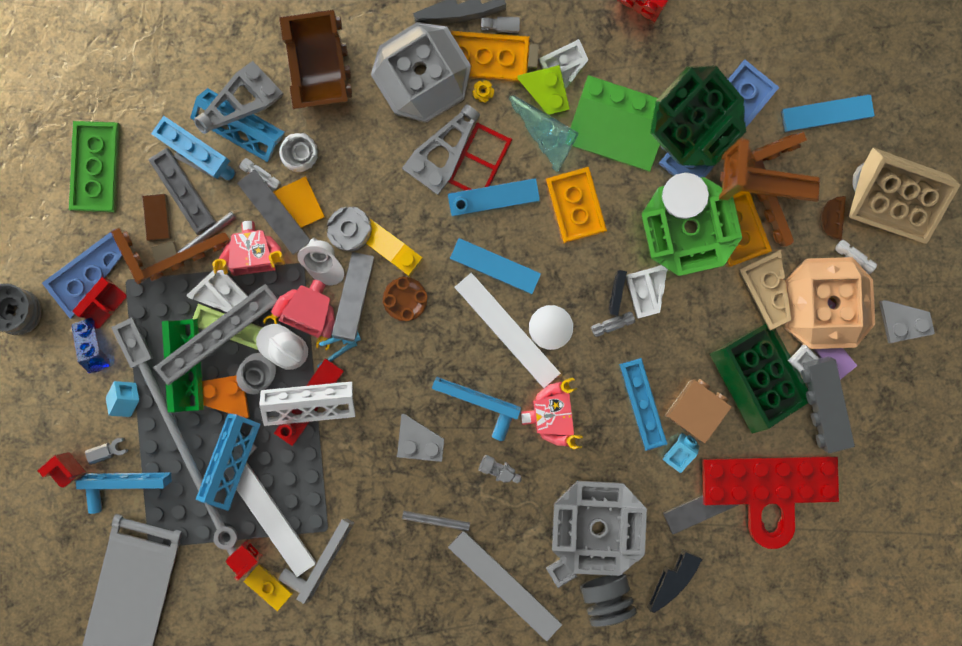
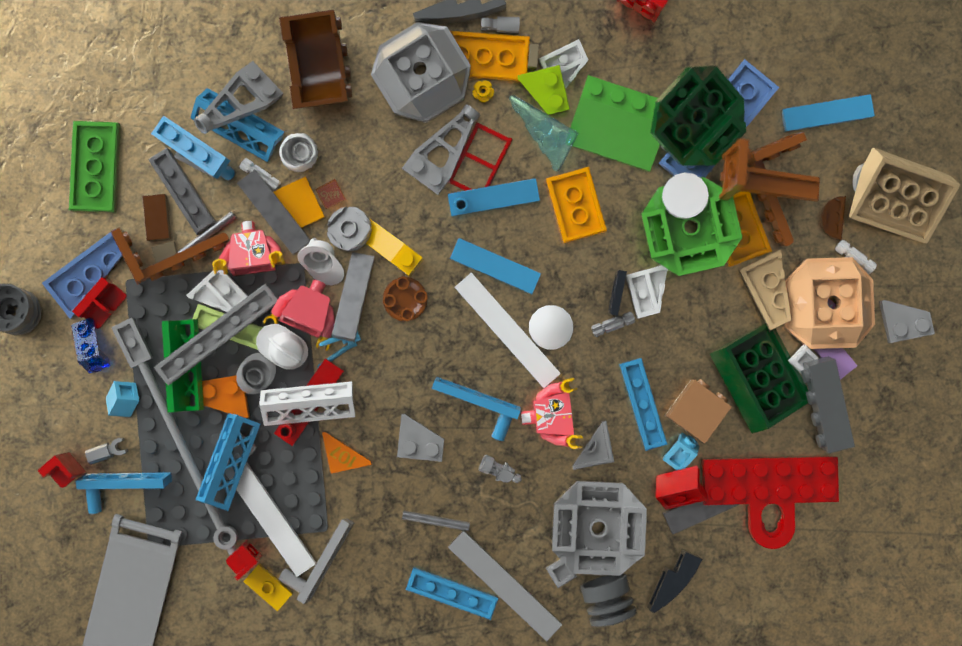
none -> clear orange tile [315,179,346,210]
none -> orange tile [322,432,372,473]
none -> dark azure tile [406,567,498,620]
none -> light grey tile [572,421,614,470]
none -> red panel [655,466,707,510]

